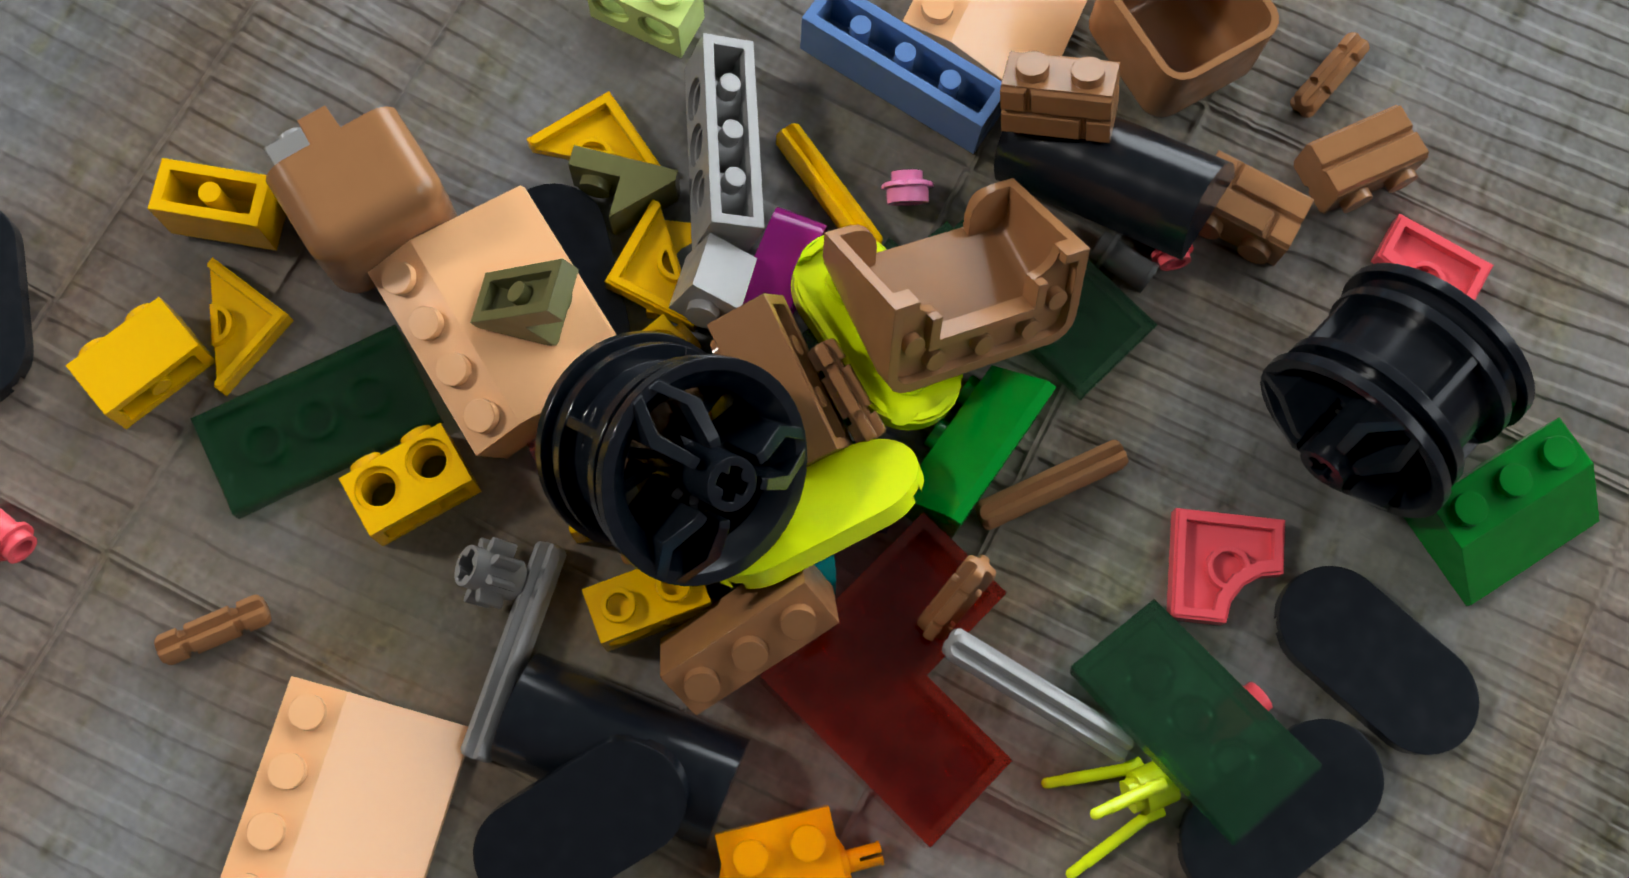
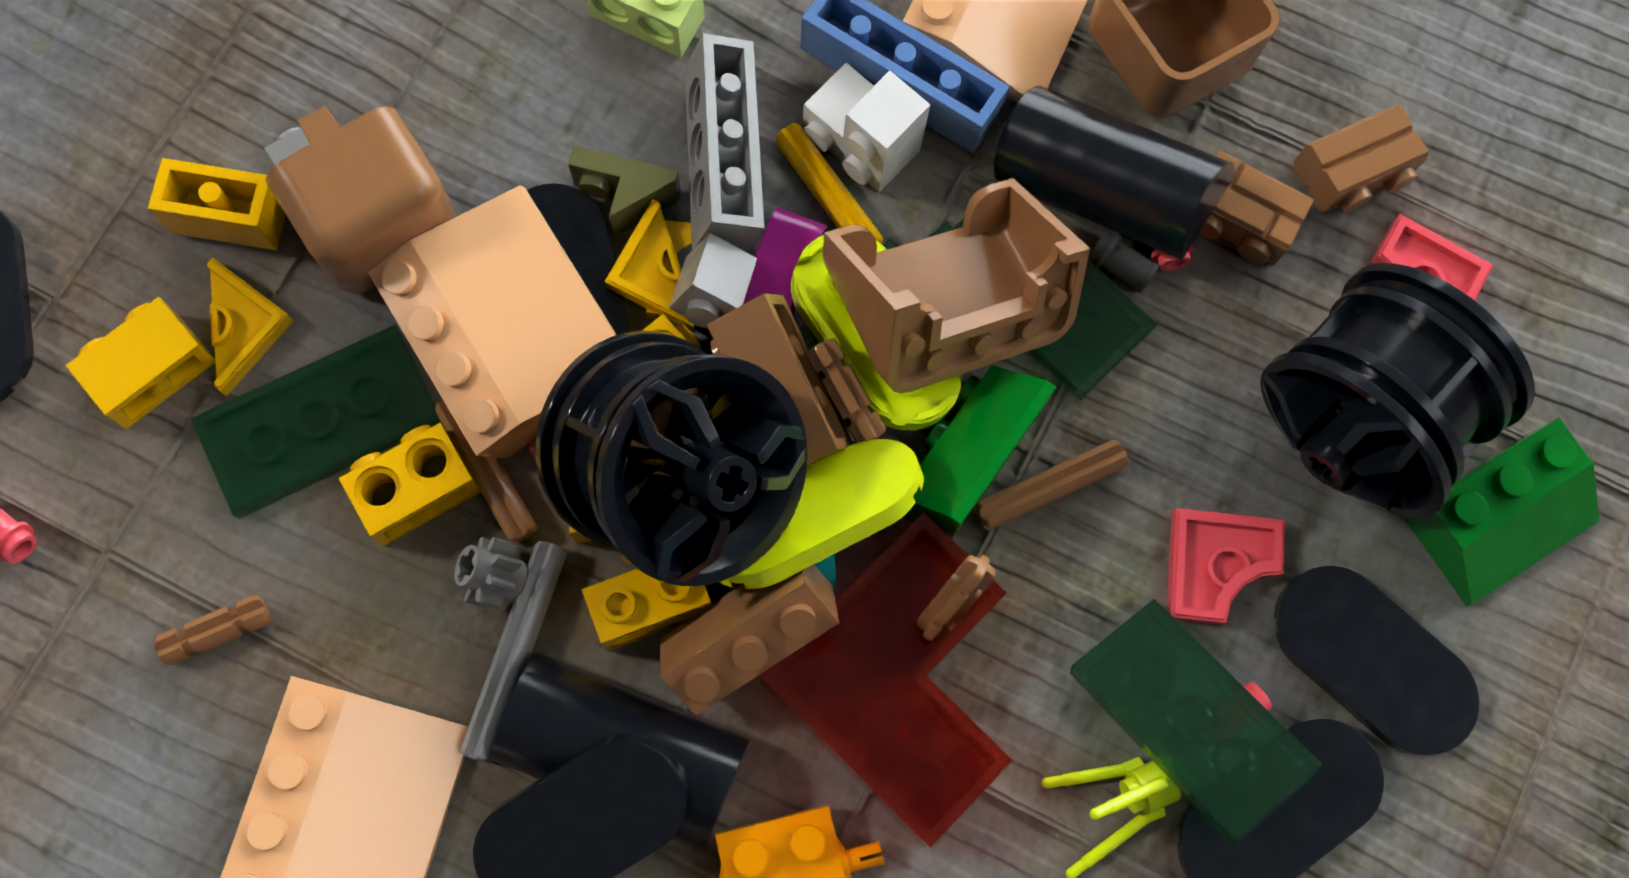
olive slope [470,258,579,345] -> none
yellow tile [526,91,661,166] -> none
bright pink plate [881,169,934,206] -> none
light grey axle [942,628,1134,761] -> none
medium nougat brick [1000,51,1120,143] -> none
medium nougat axle [1290,32,1370,118] -> none
none -> medium nougat axle [435,400,537,543]
none -> white brick [802,63,930,193]

